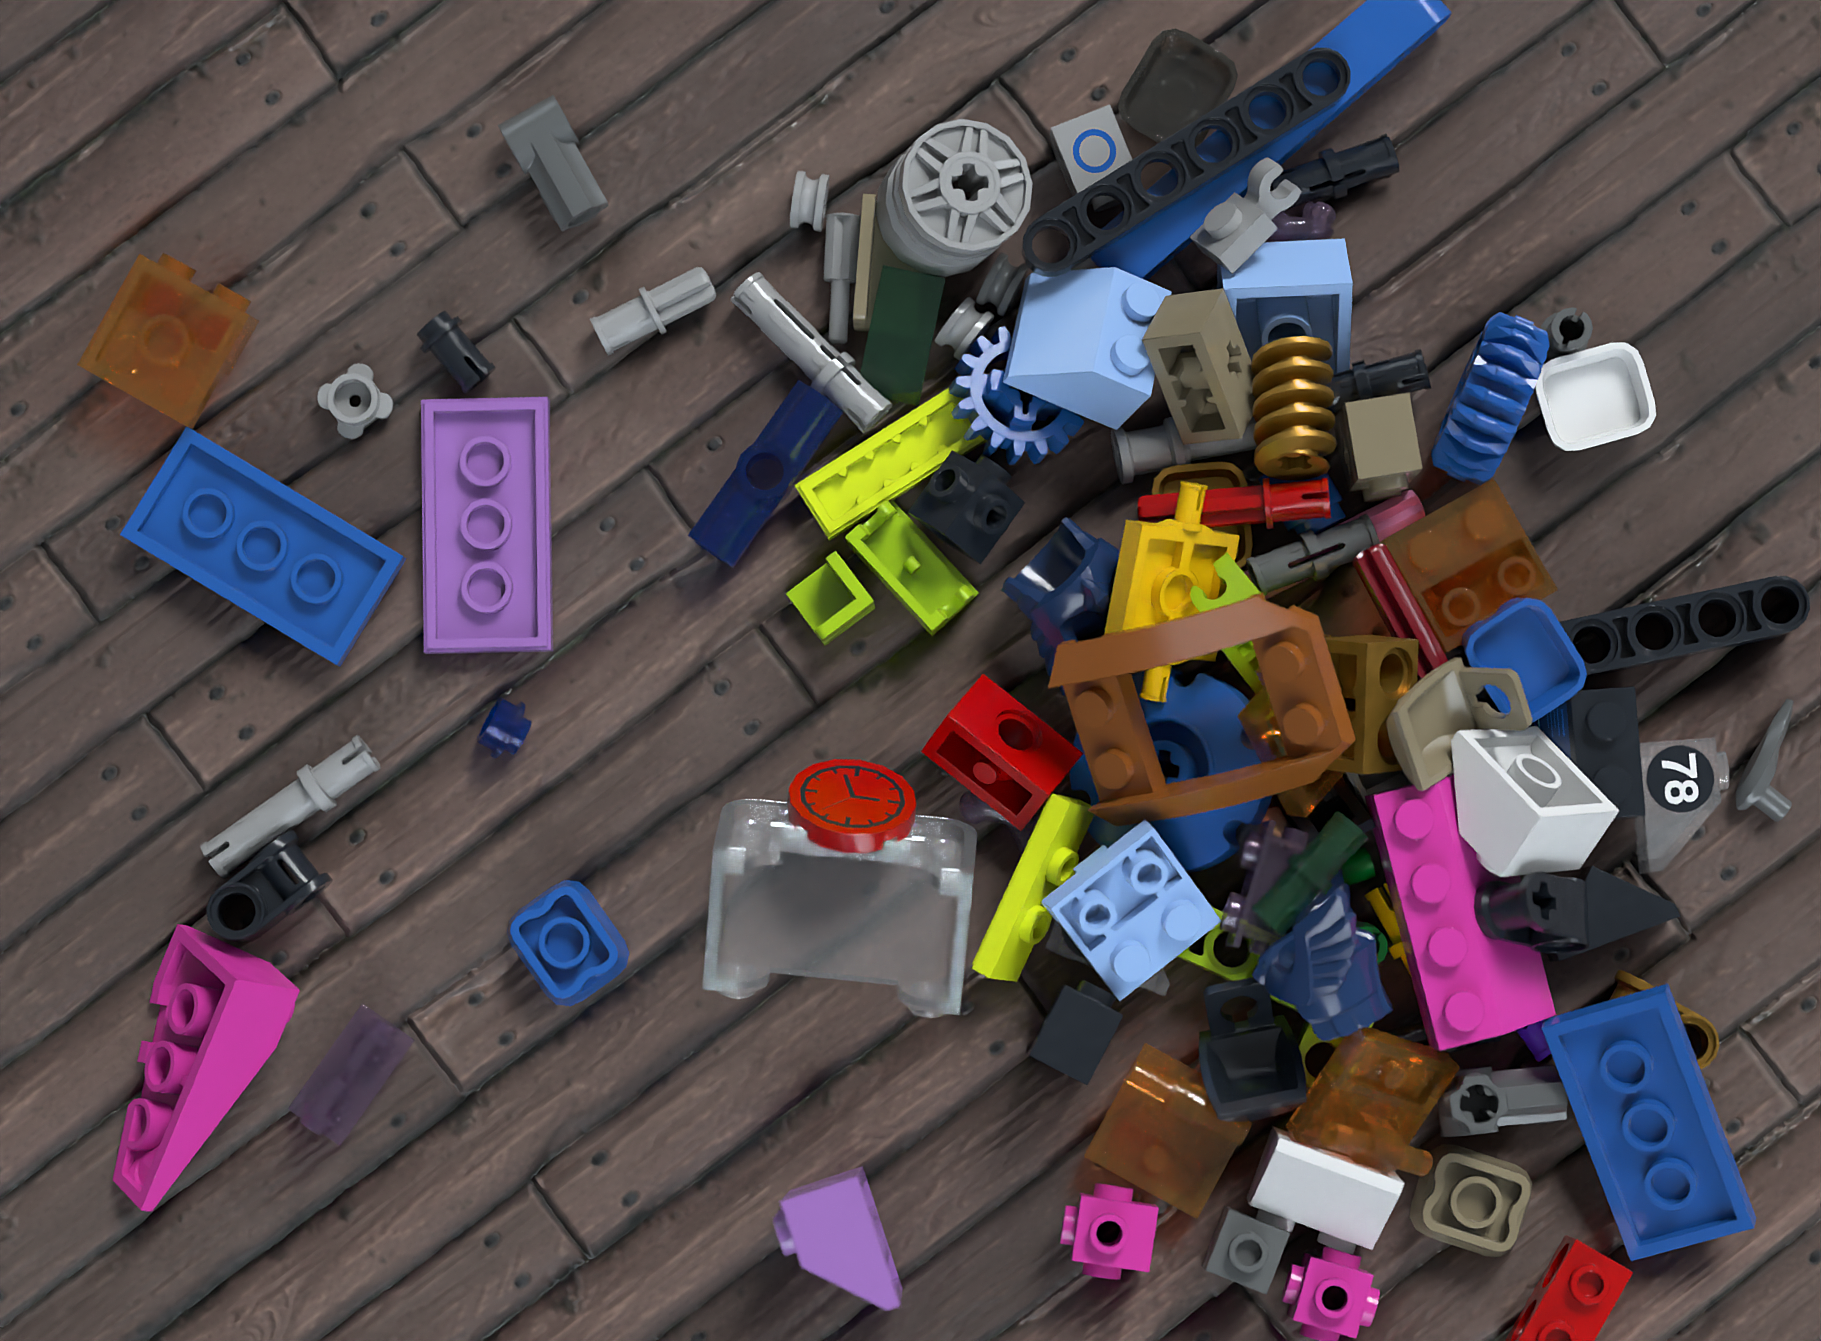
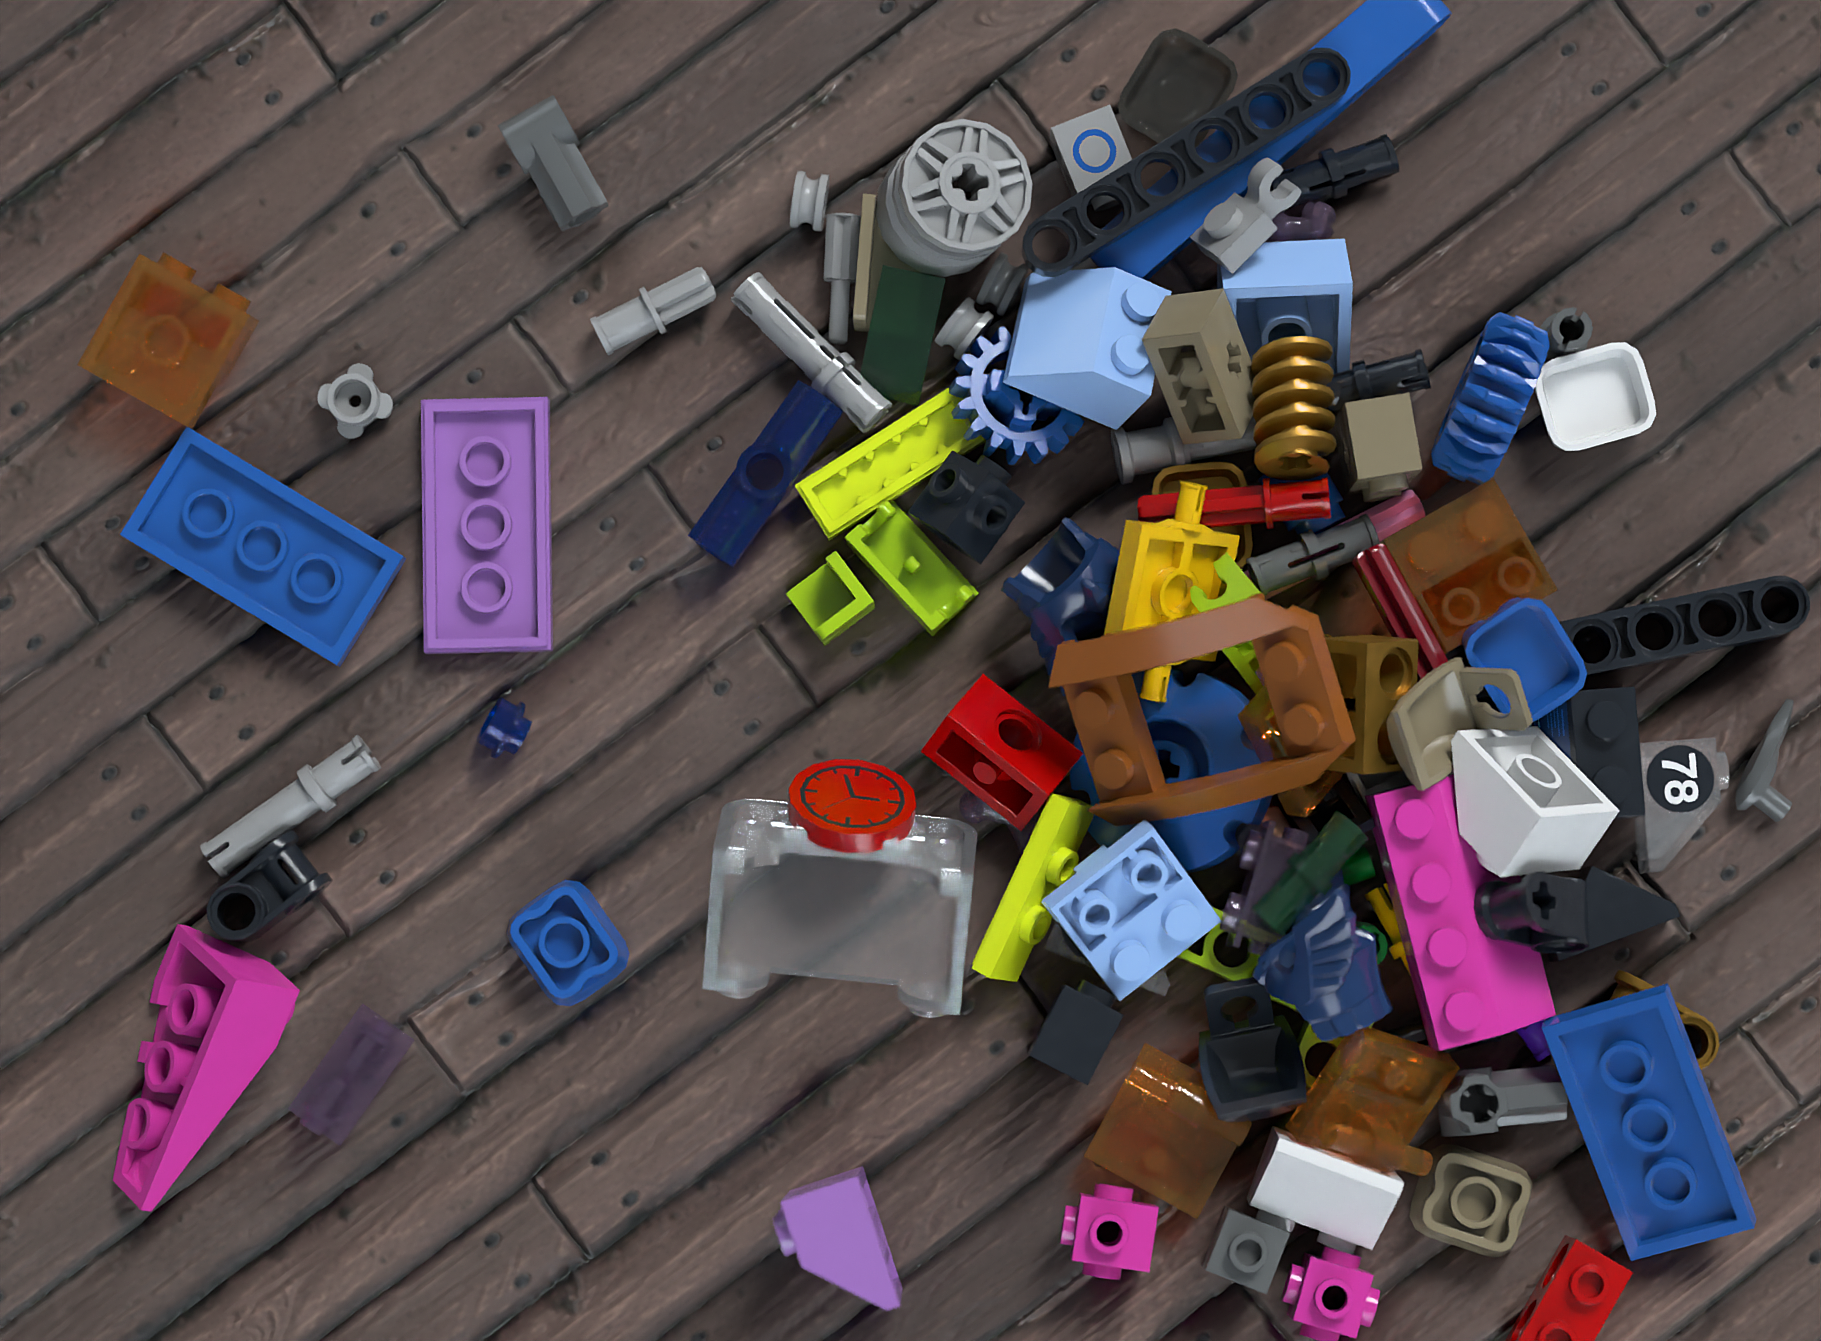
black pin [417,311,496,394] -> none

